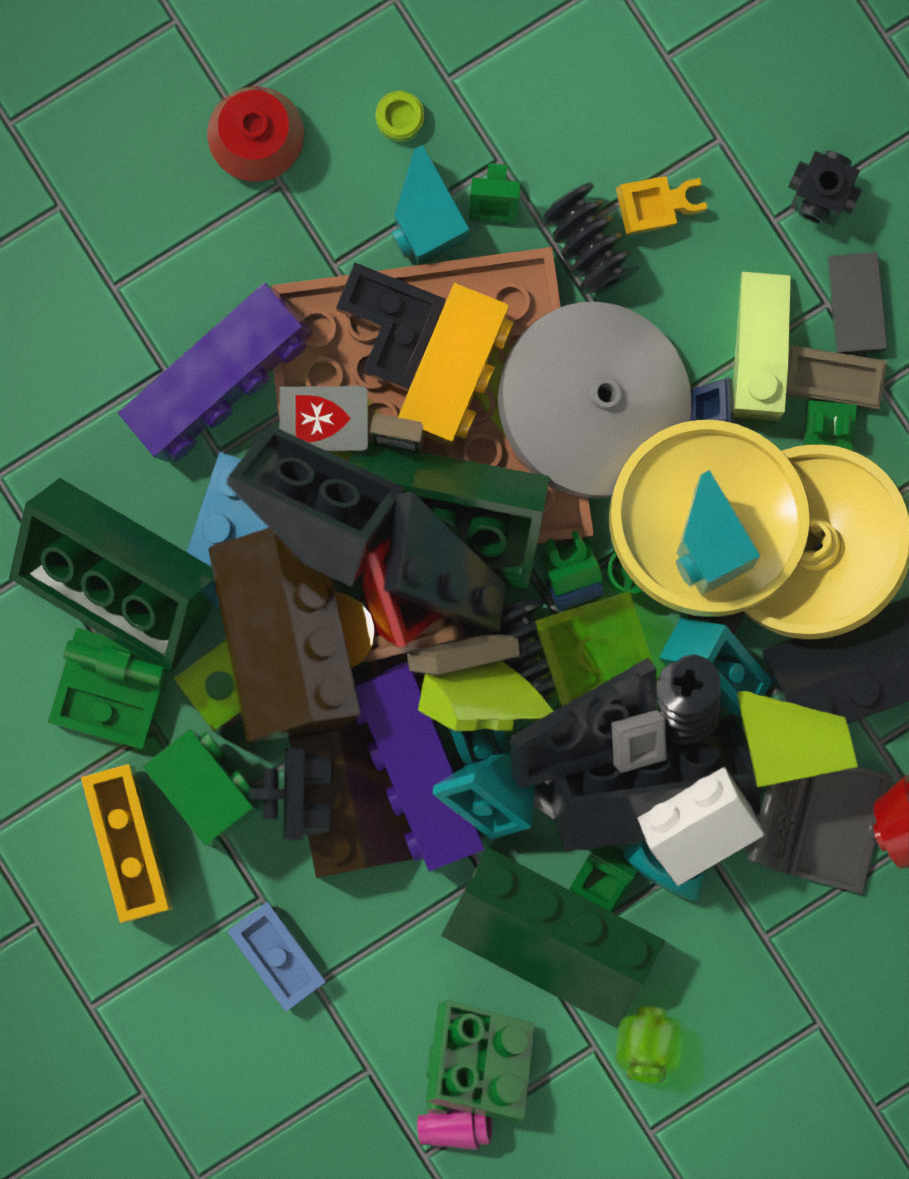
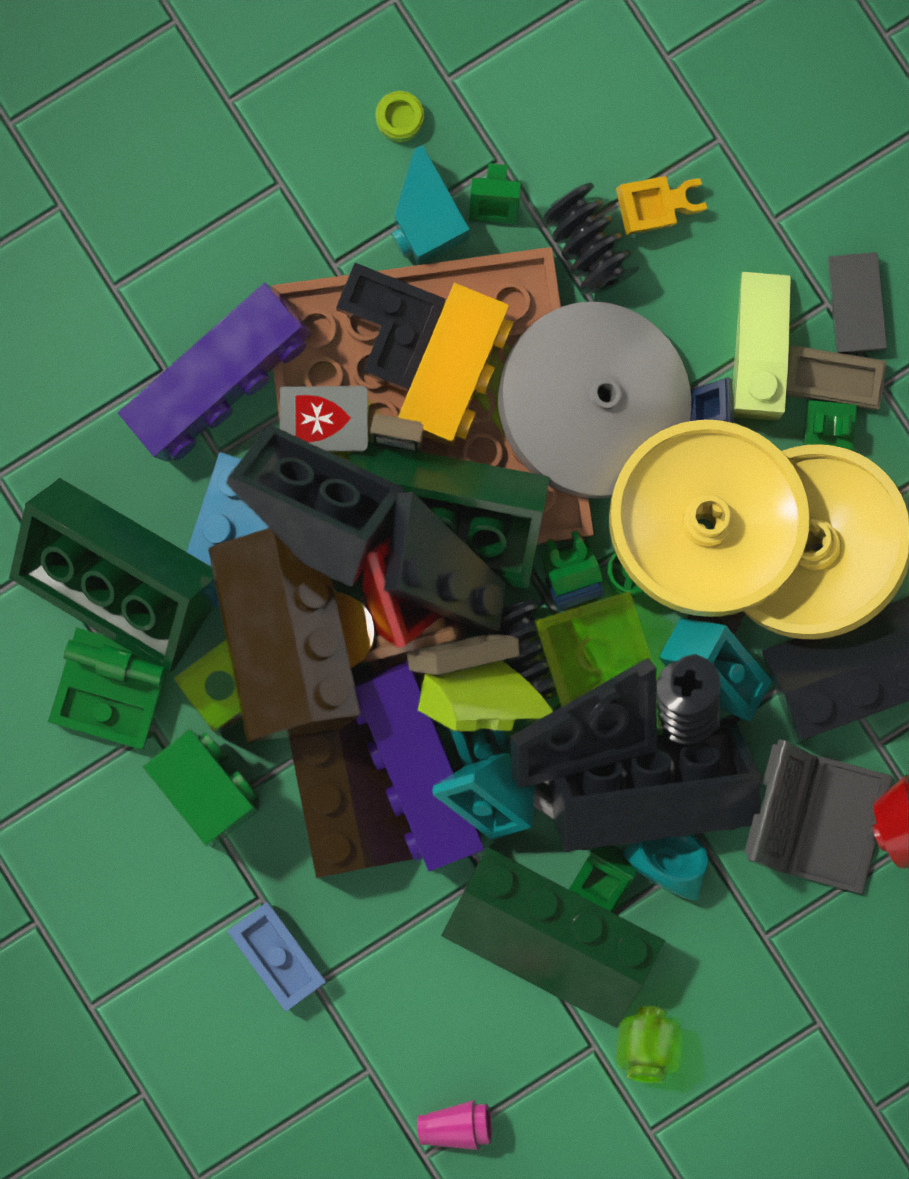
yellow brick [81,764,173,923] -> none
red cone [207,86,304,182] -> none
black hips [249,748,331,840] -> none
green plate [426,1000,535,1123] -> none
light grey tile [612,710,666,773] -> none
white brick [638,767,764,886] -> none
teal slope [676,470,760,596] -> none
lime slope [737,691,858,787] -> none
black brick [788,150,863,226] -> none

